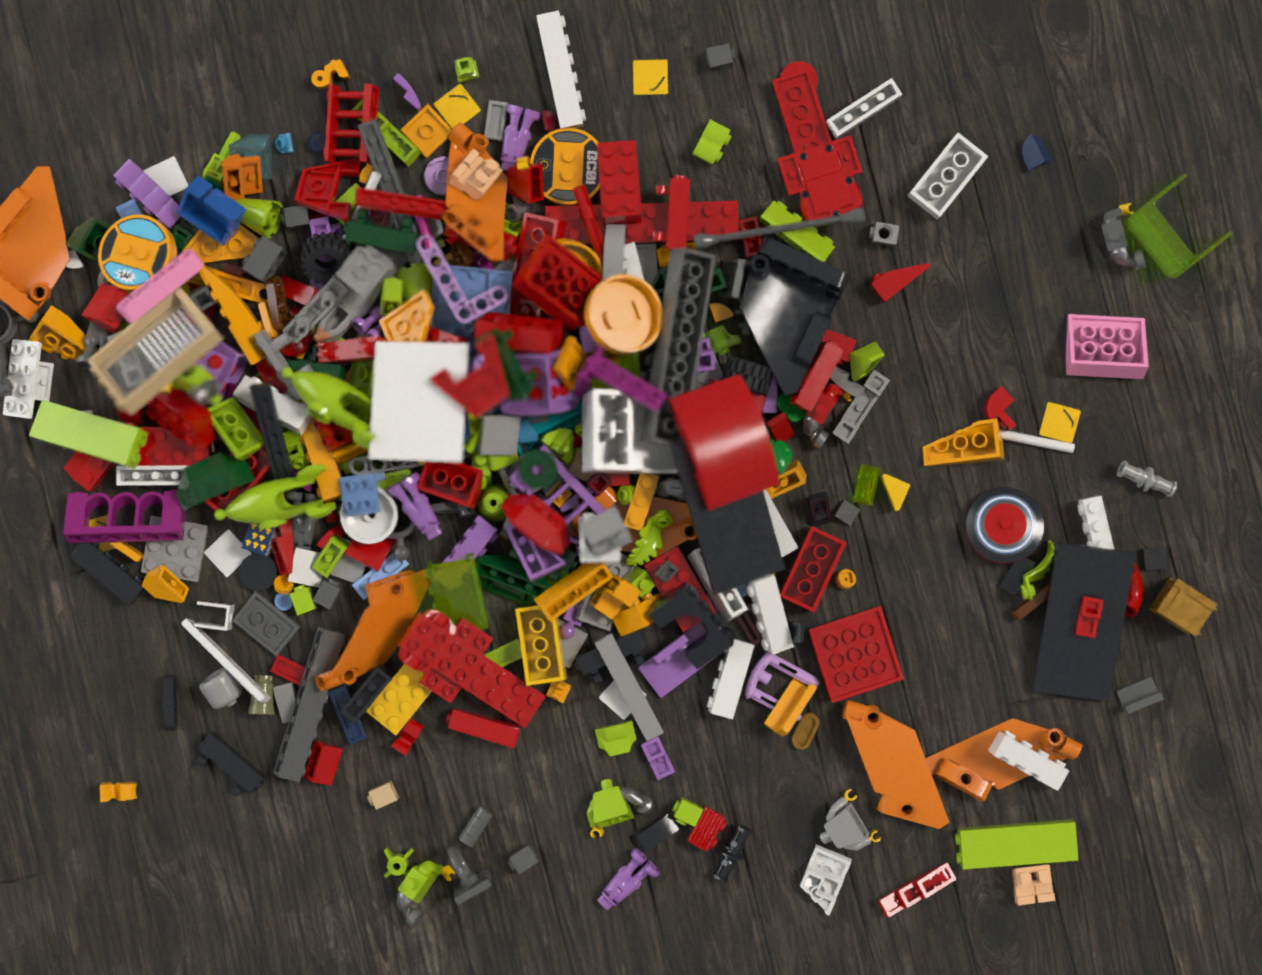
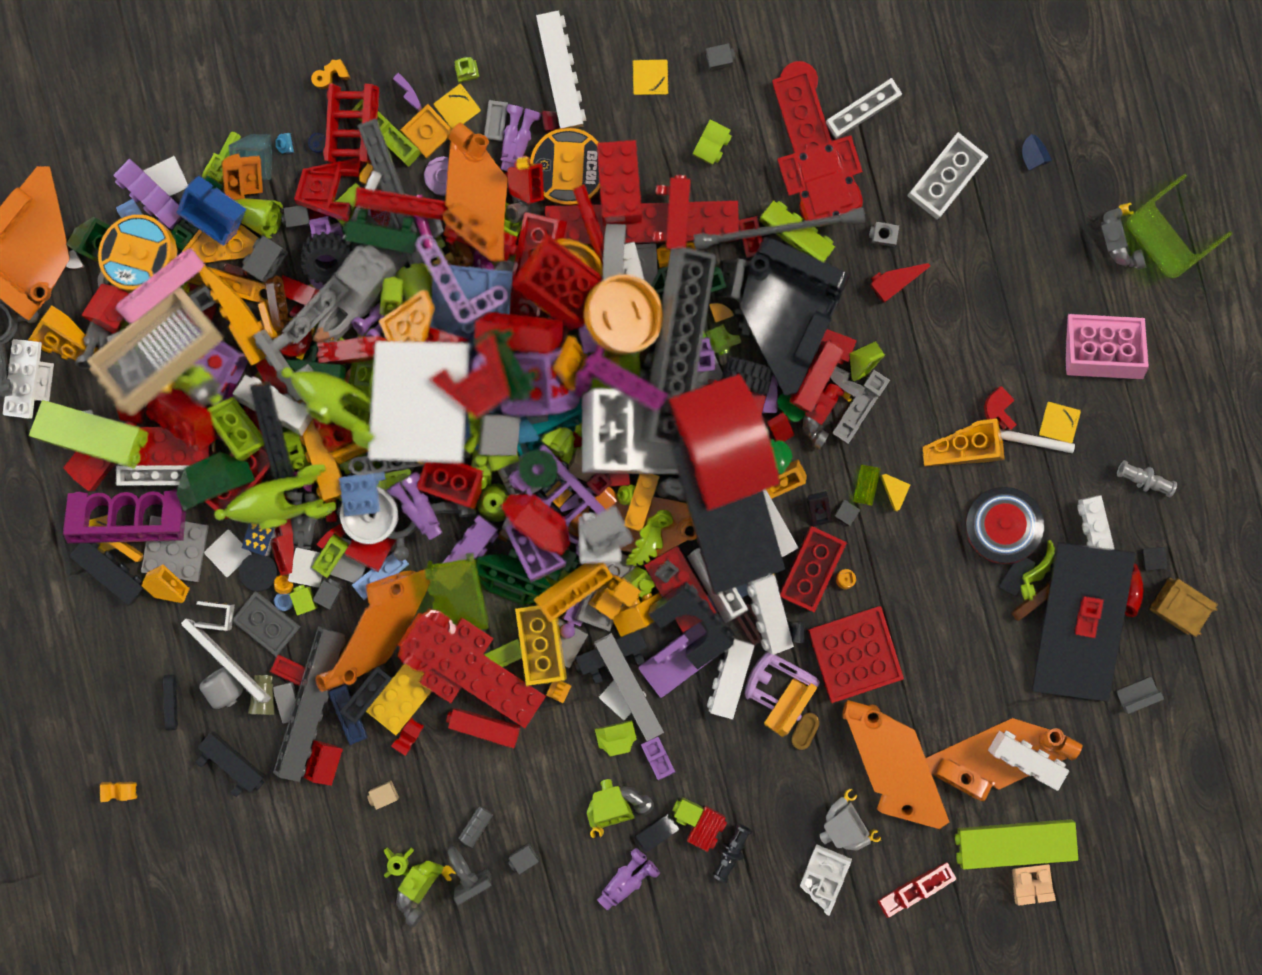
light nougat hips [449,149,503,200] -> none

